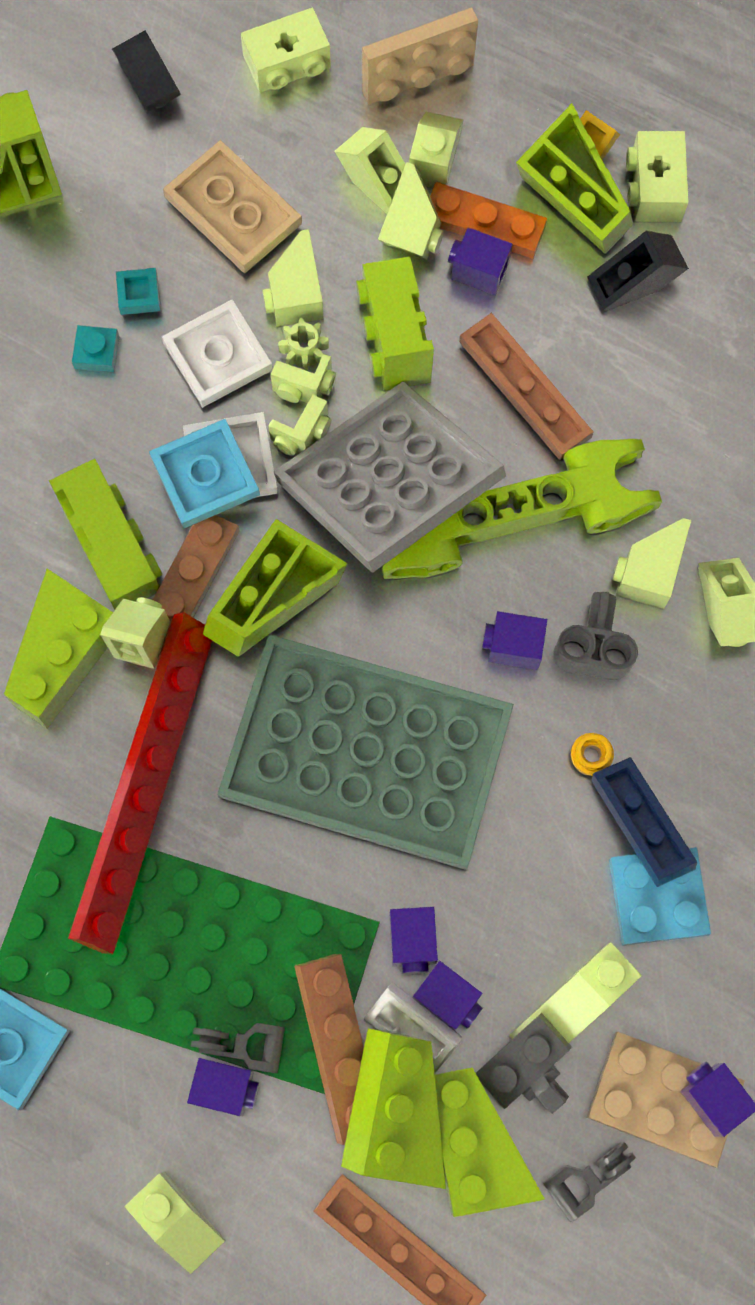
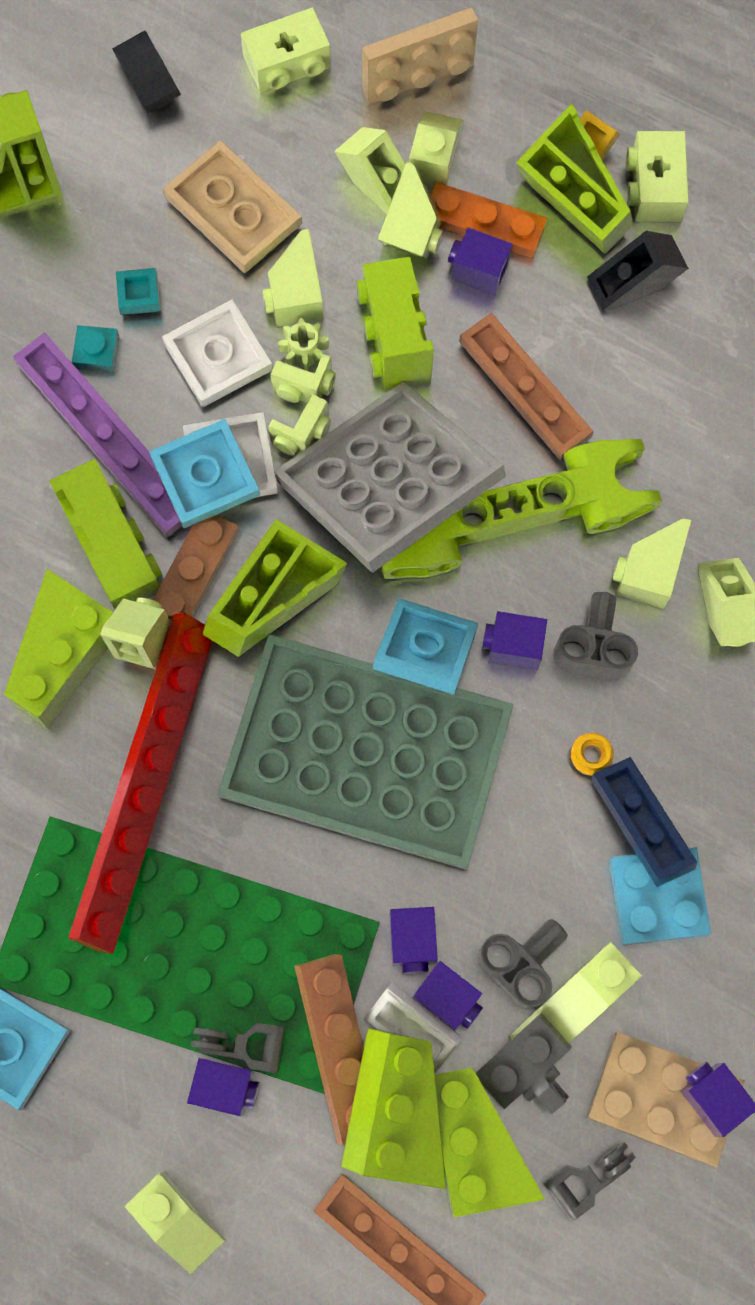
none -> medium lavender plate [13,332,182,538]
none -> medium azure plate [373,598,479,695]
none -> dark grey beam [478,919,568,1010]

